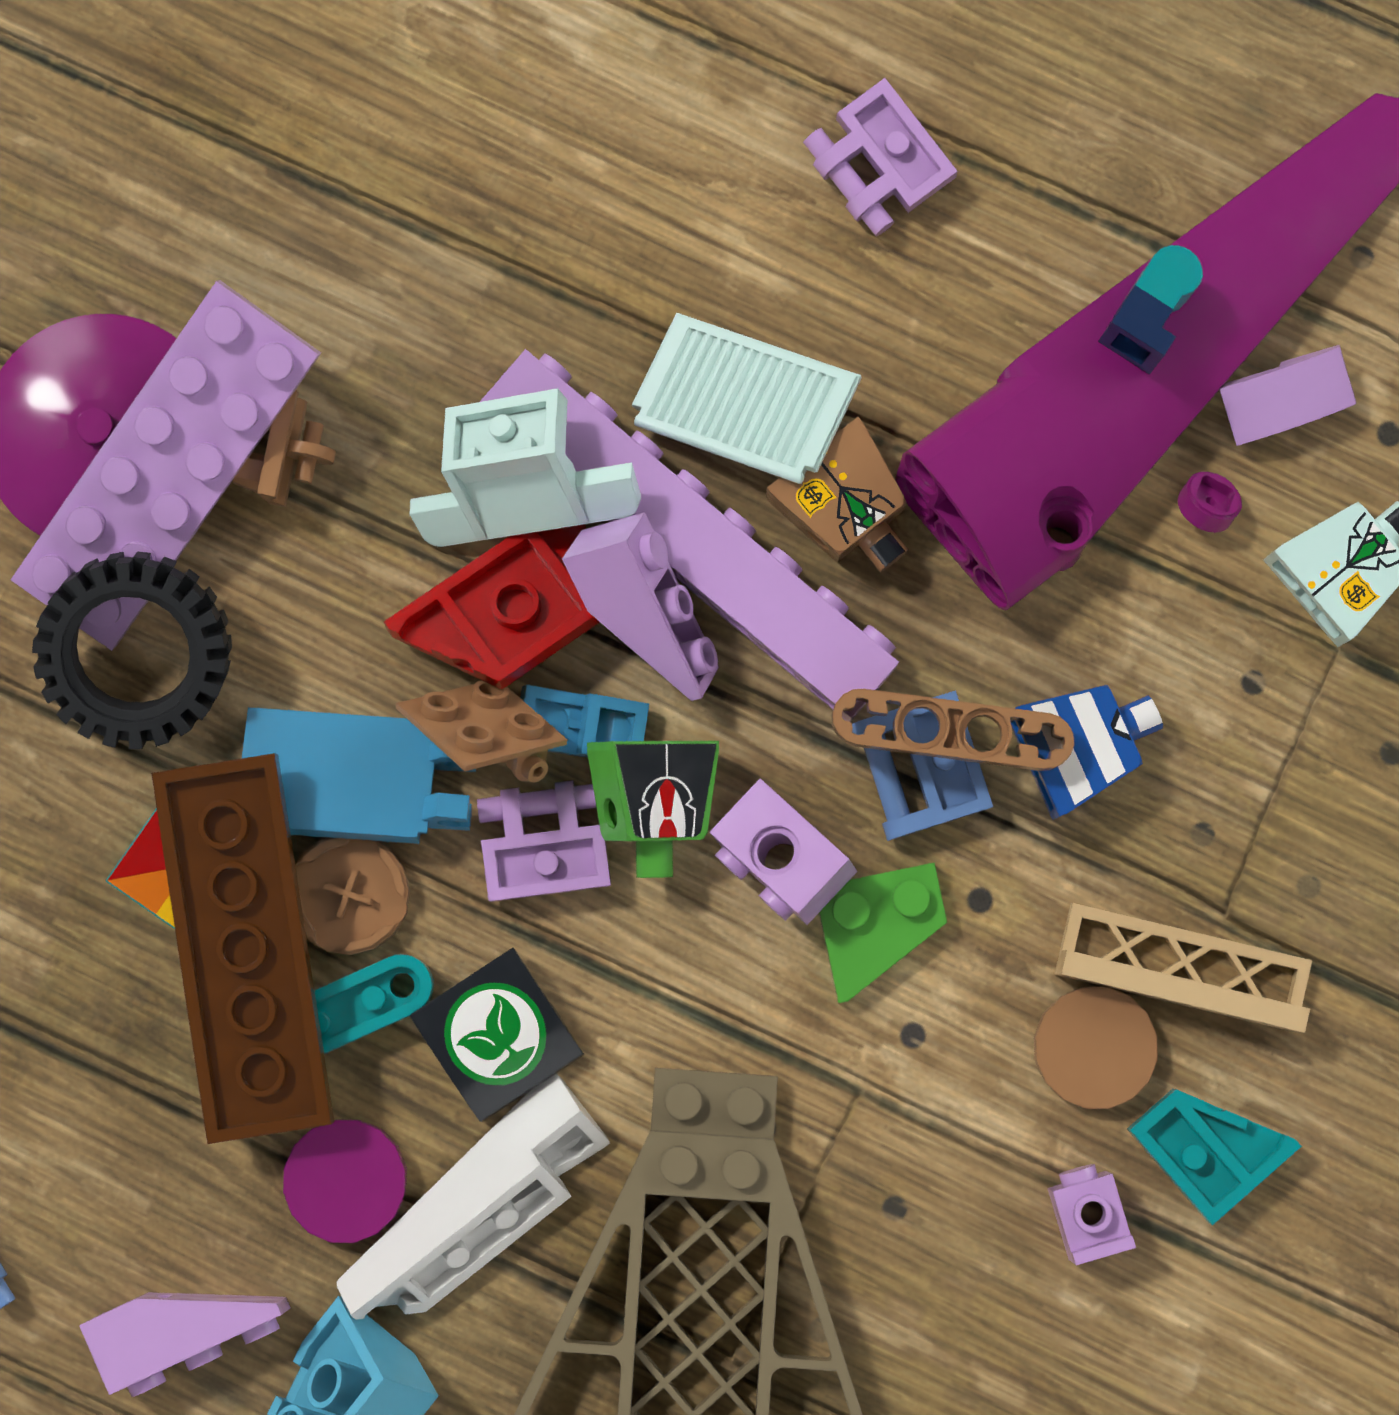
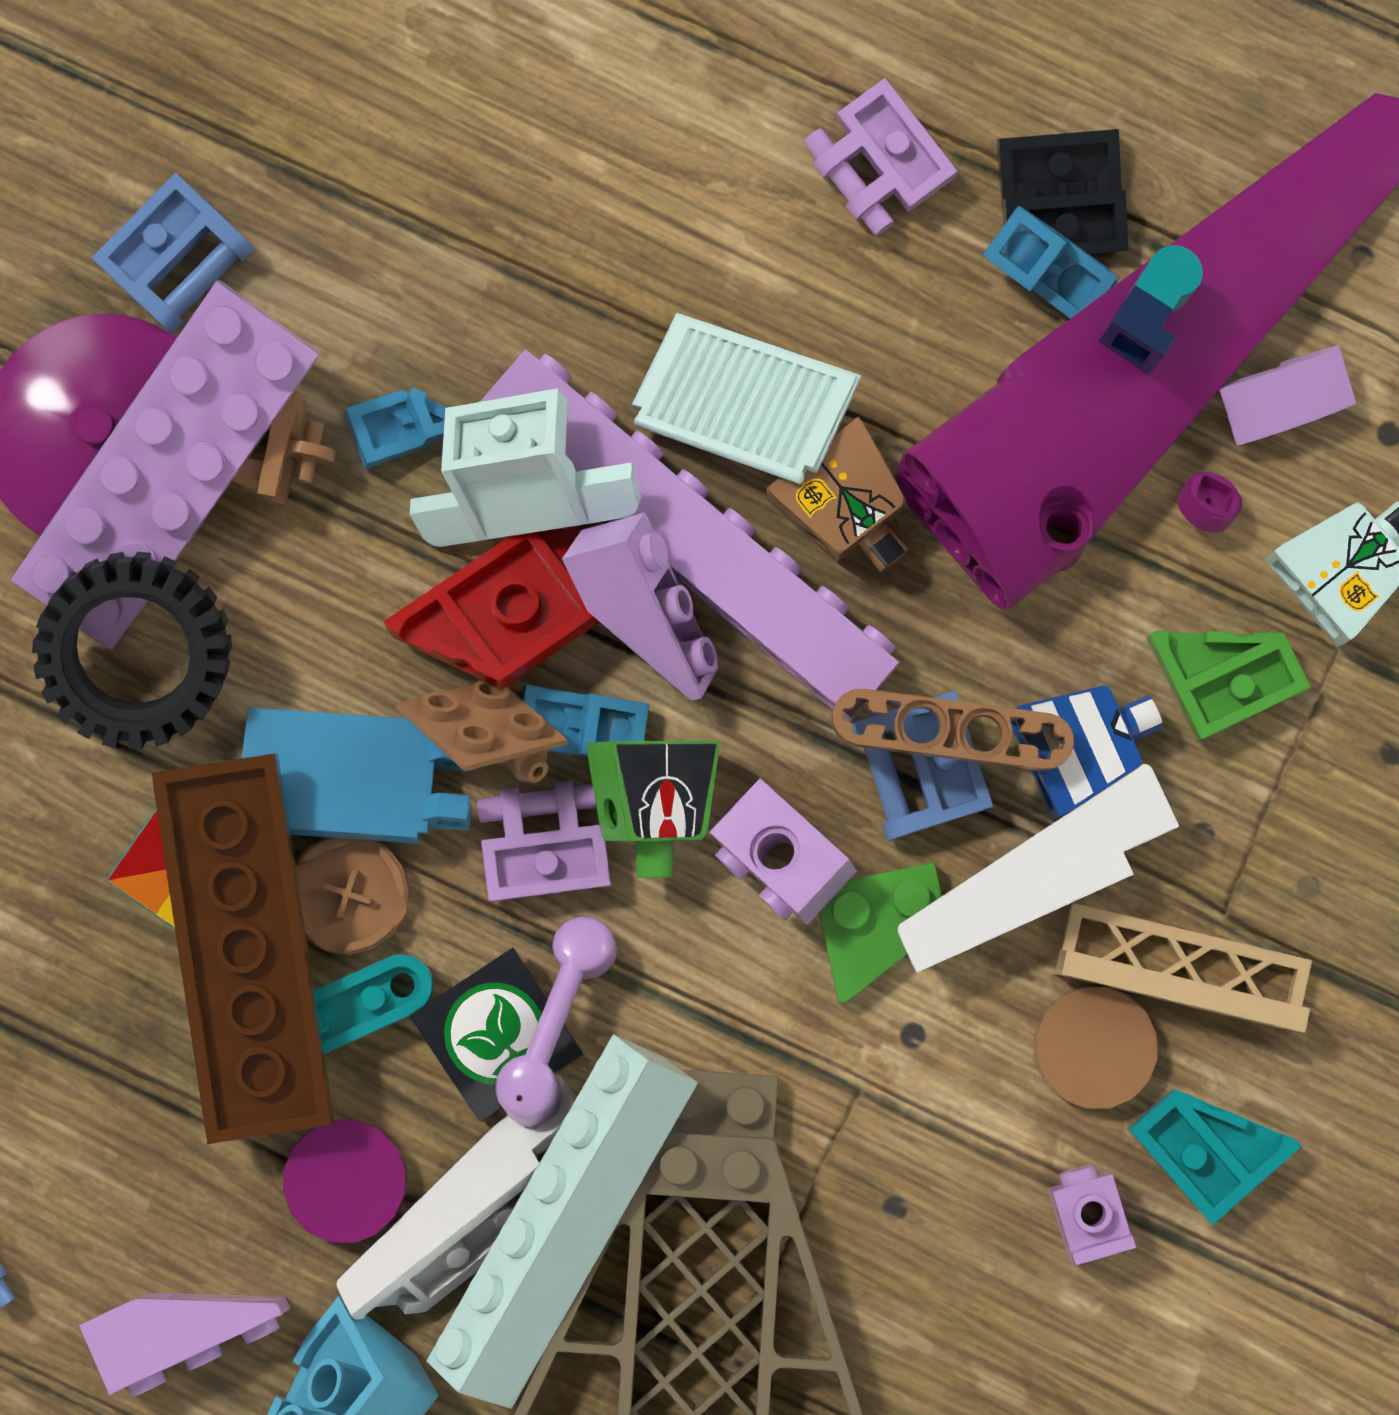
none -> medium blue plate [91,172,255,335]
none -> dark azure slope [343,387,447,470]
none -> light aqua brick [426,1034,698,1409]
none -> lavender piece [495,916,617,1127]
none -> white wedge [897,764,1179,973]
none -> dark azure slope [982,206,1120,318]
none -> black slope [996,129,1129,254]
none -> bright green wing [1146,630,1311,742]

